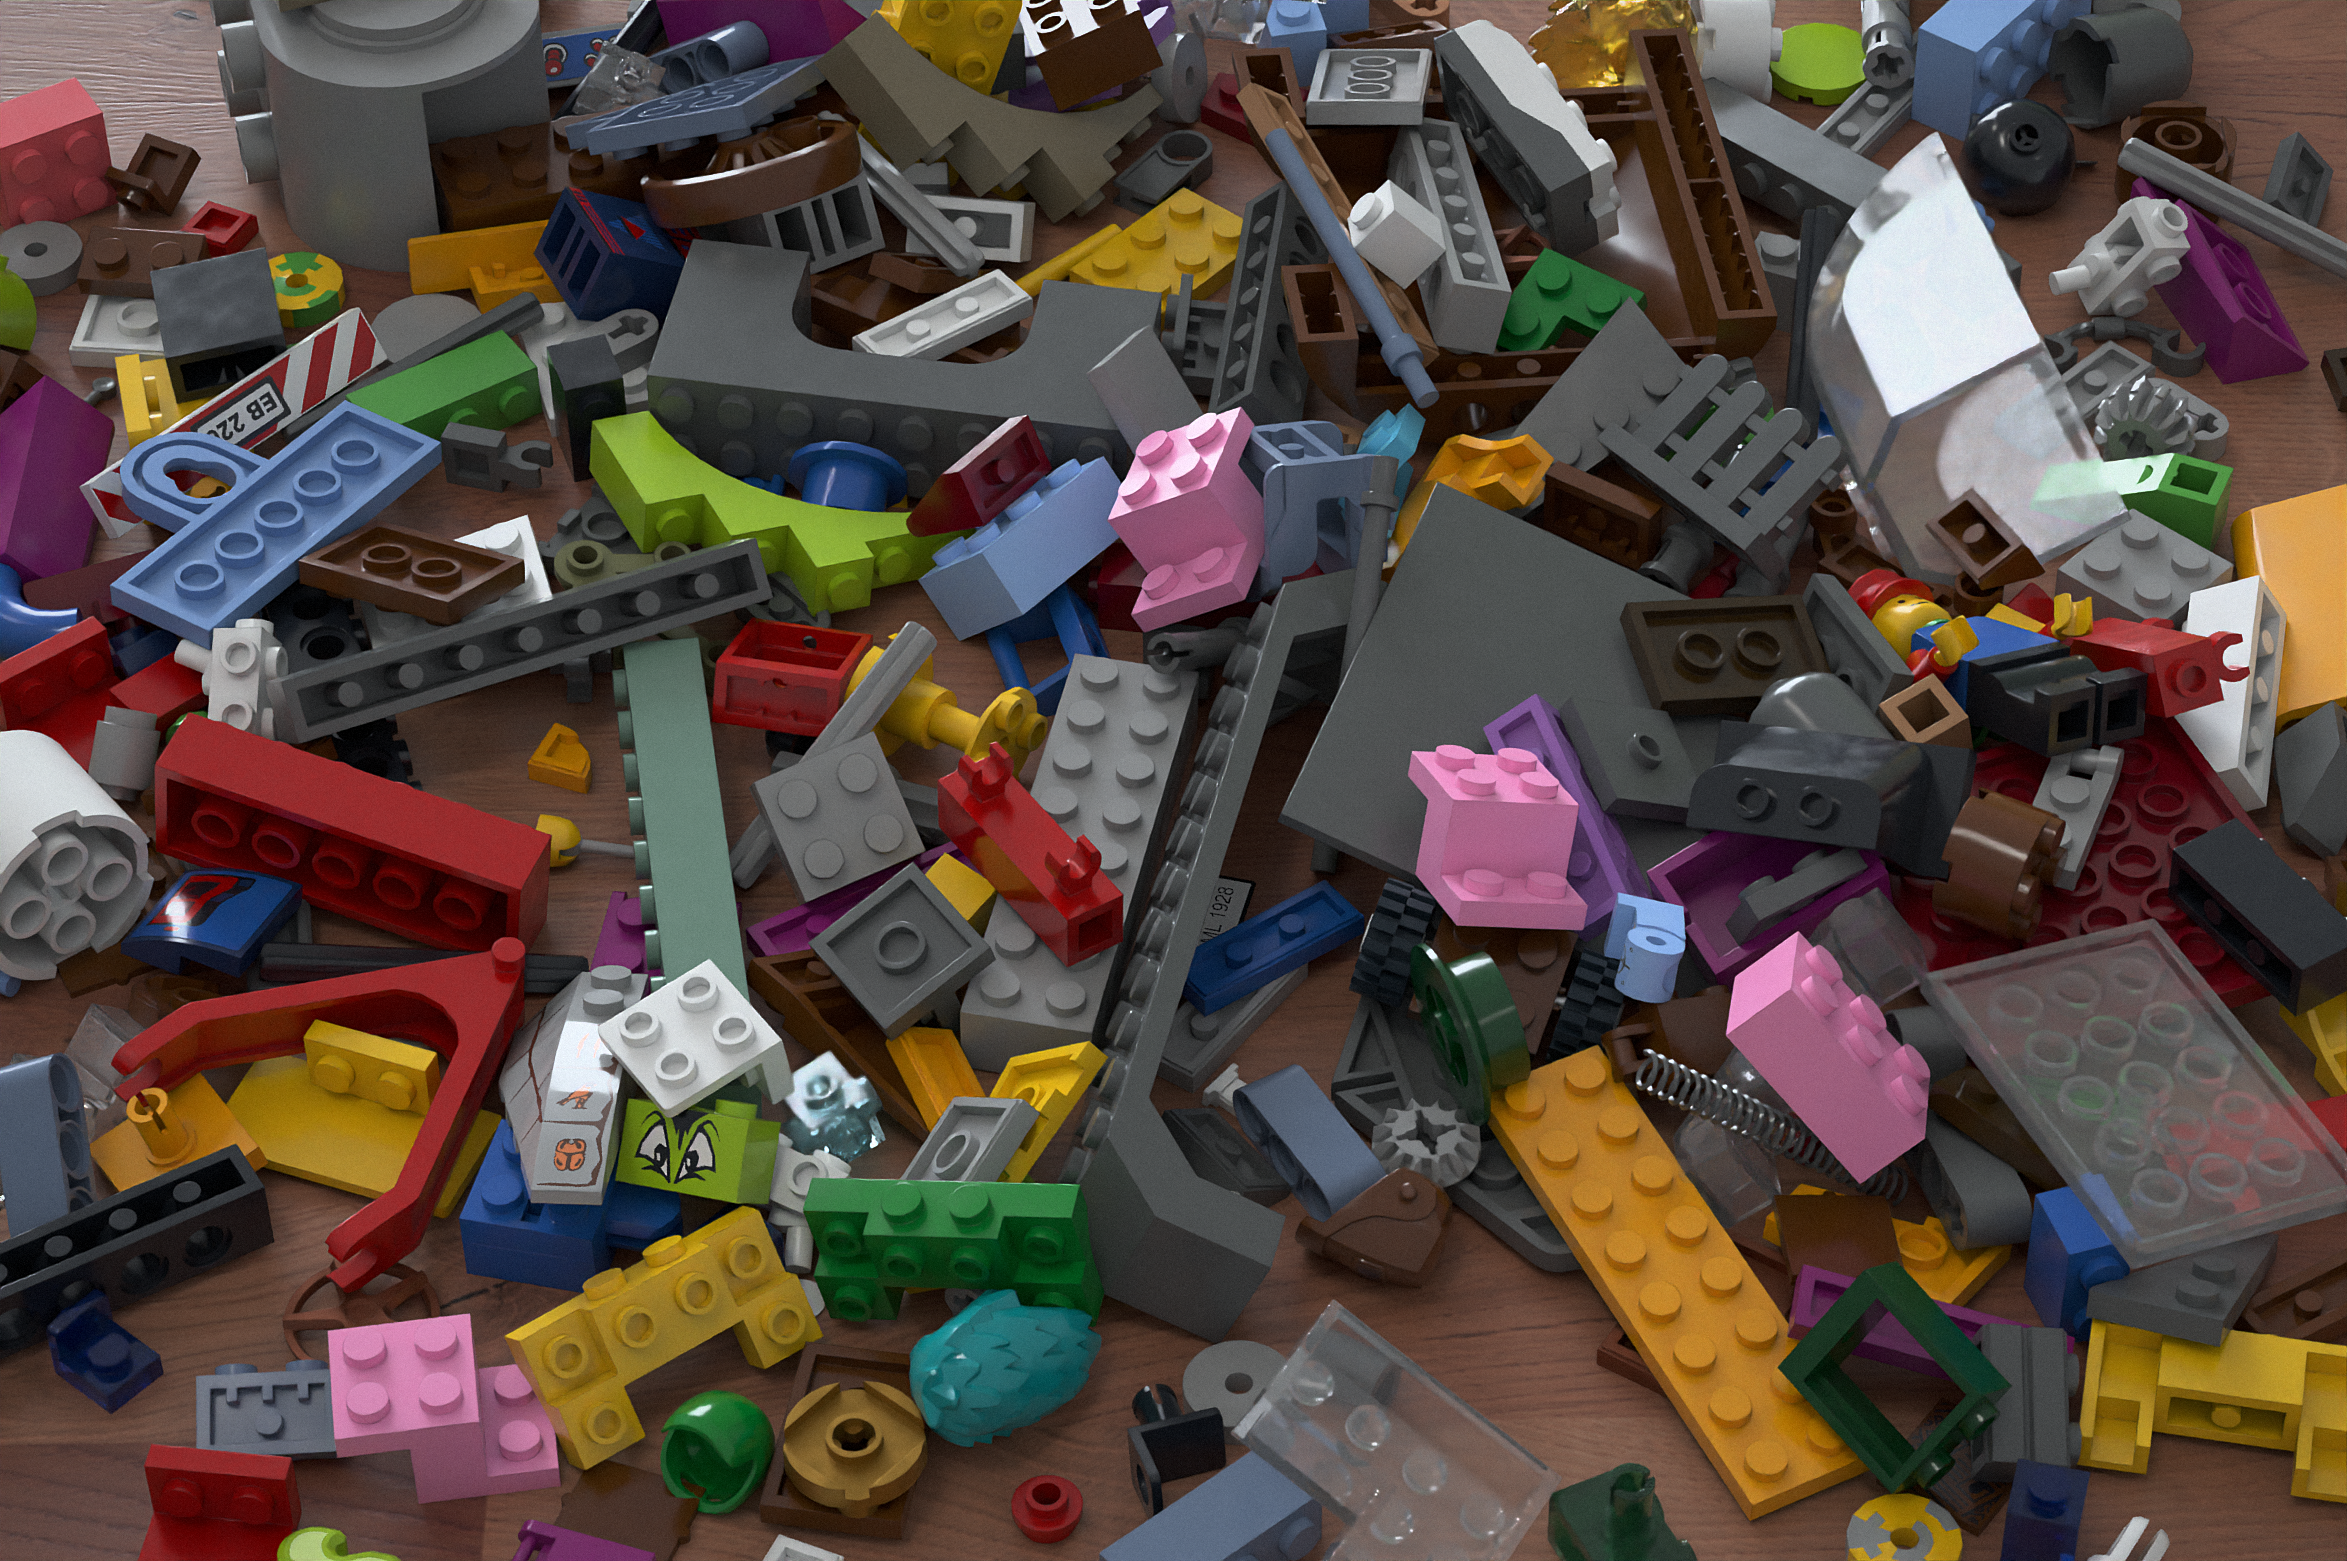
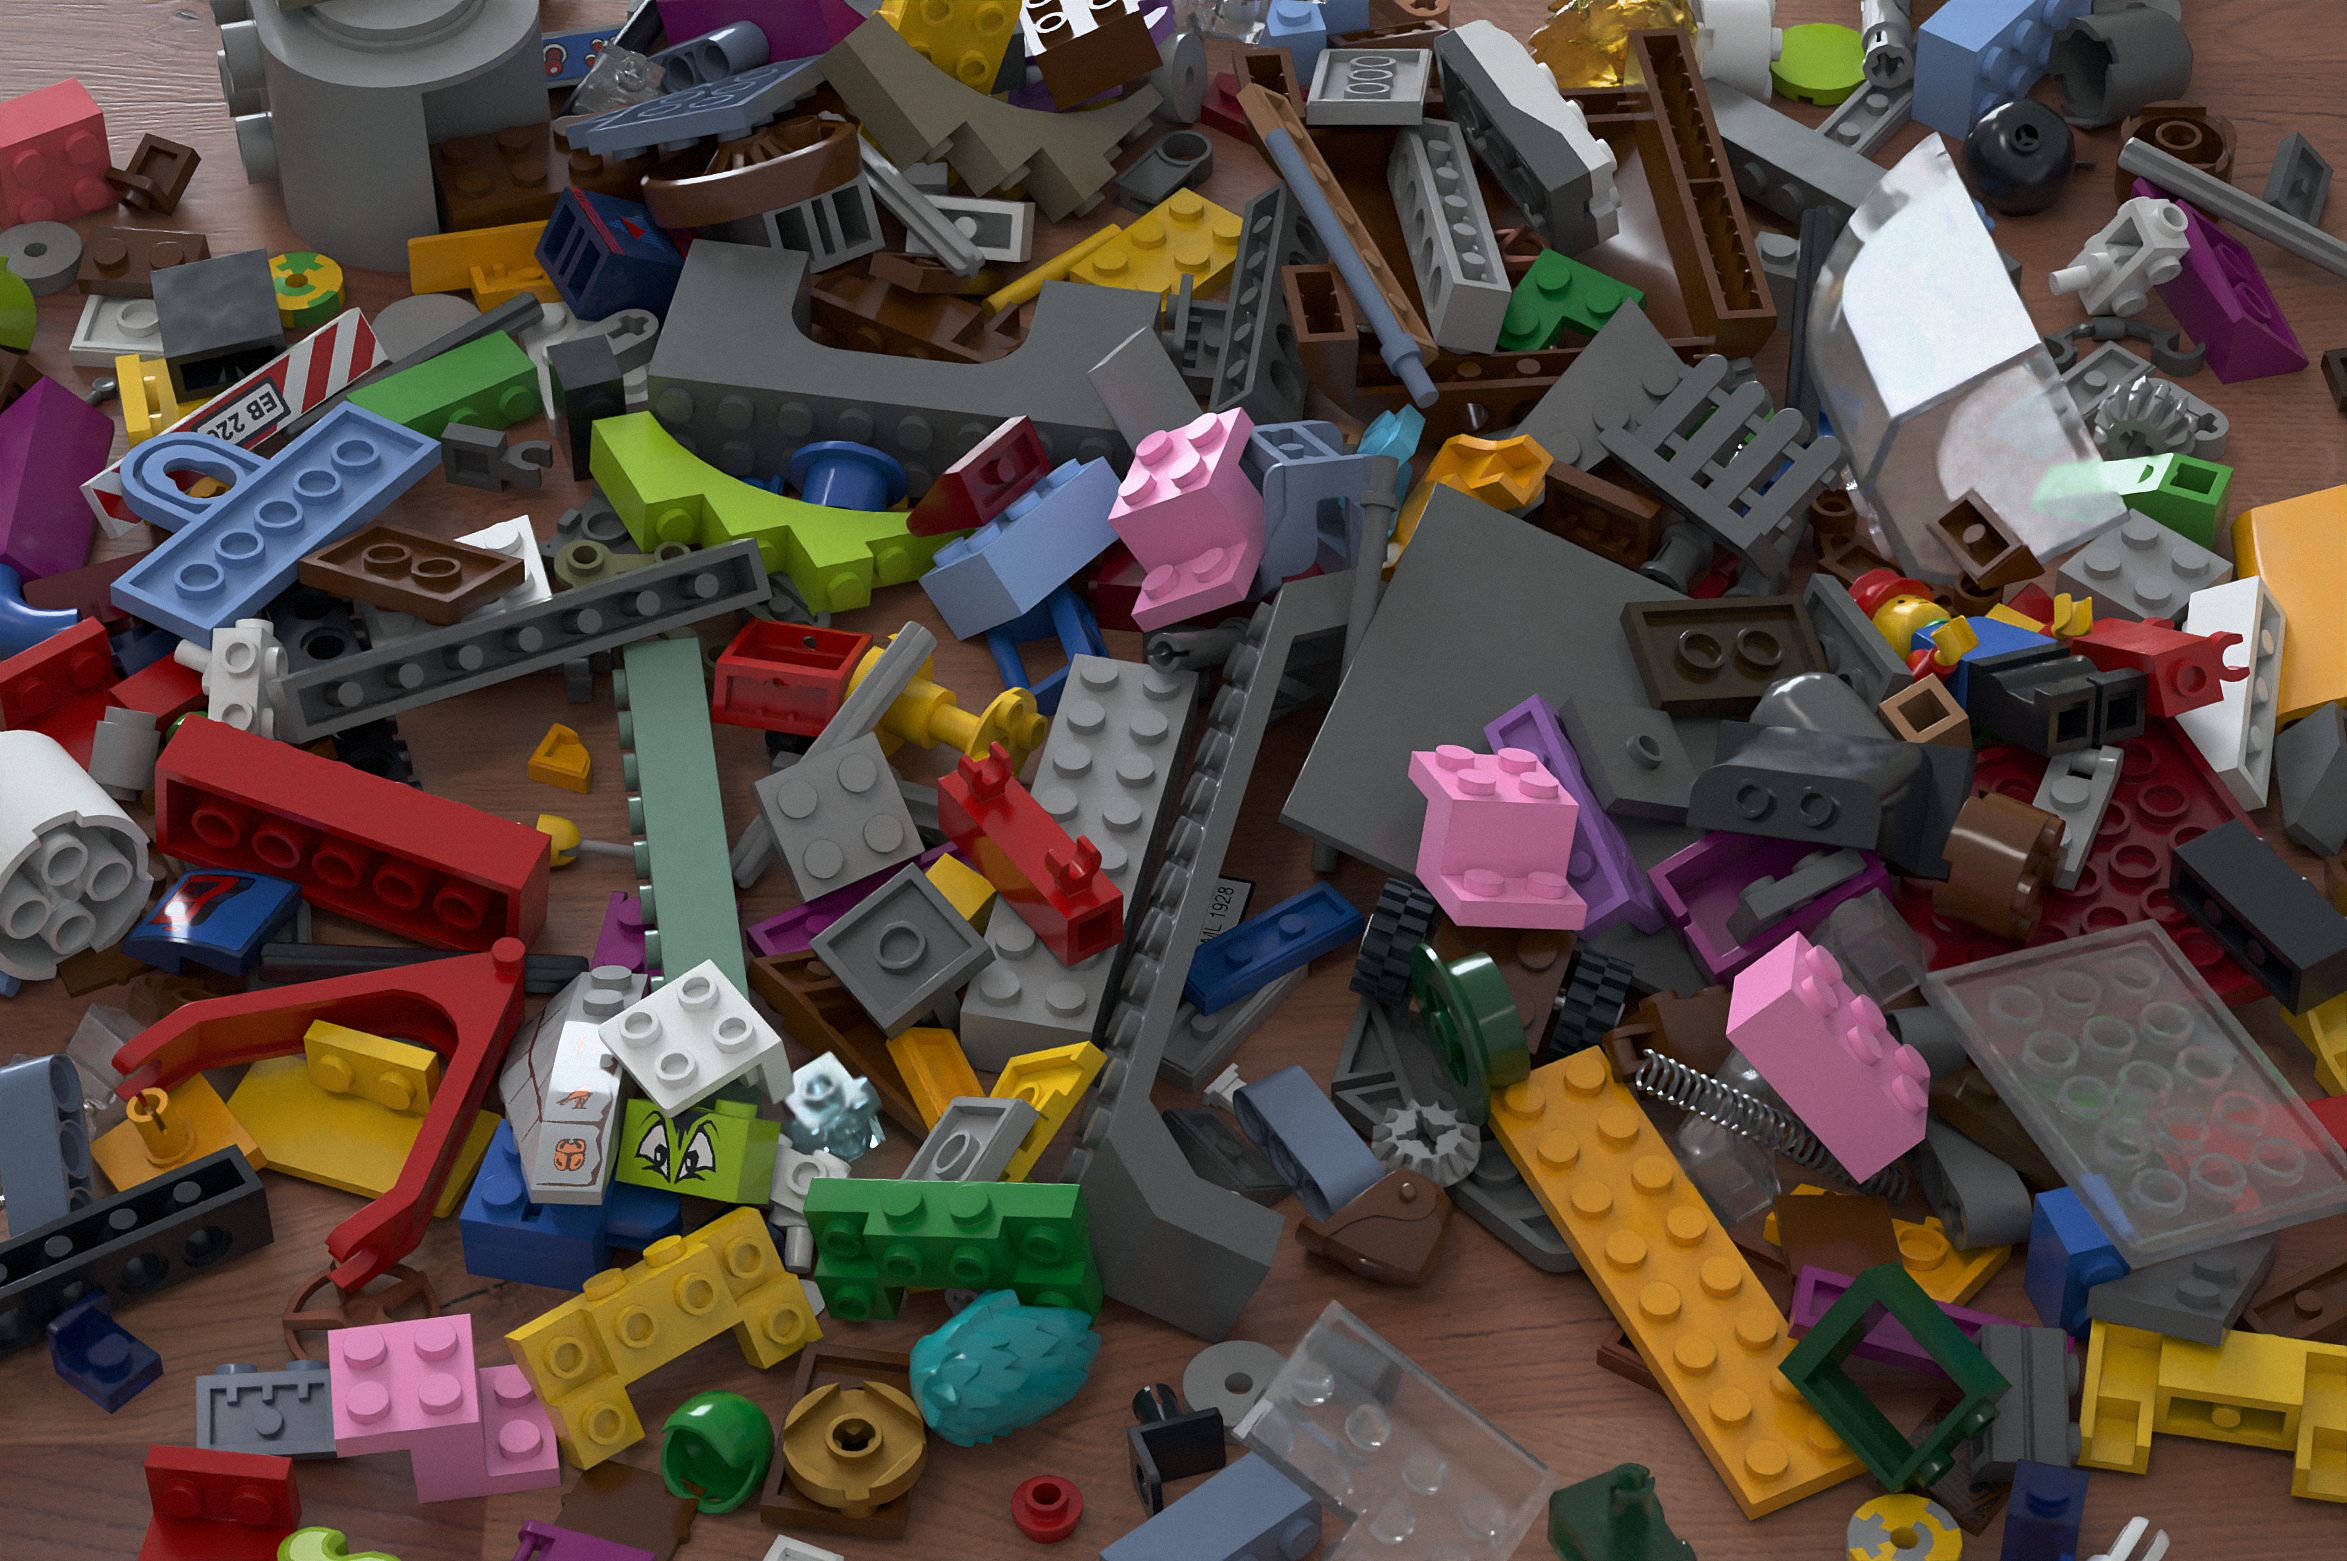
red tile [180,201,259,259] -> none
white tile [852,269,1033,361] -> none
white brick [1347,179,1446,289] -> none
light blue leg [1604,893,1686,1003] -> none

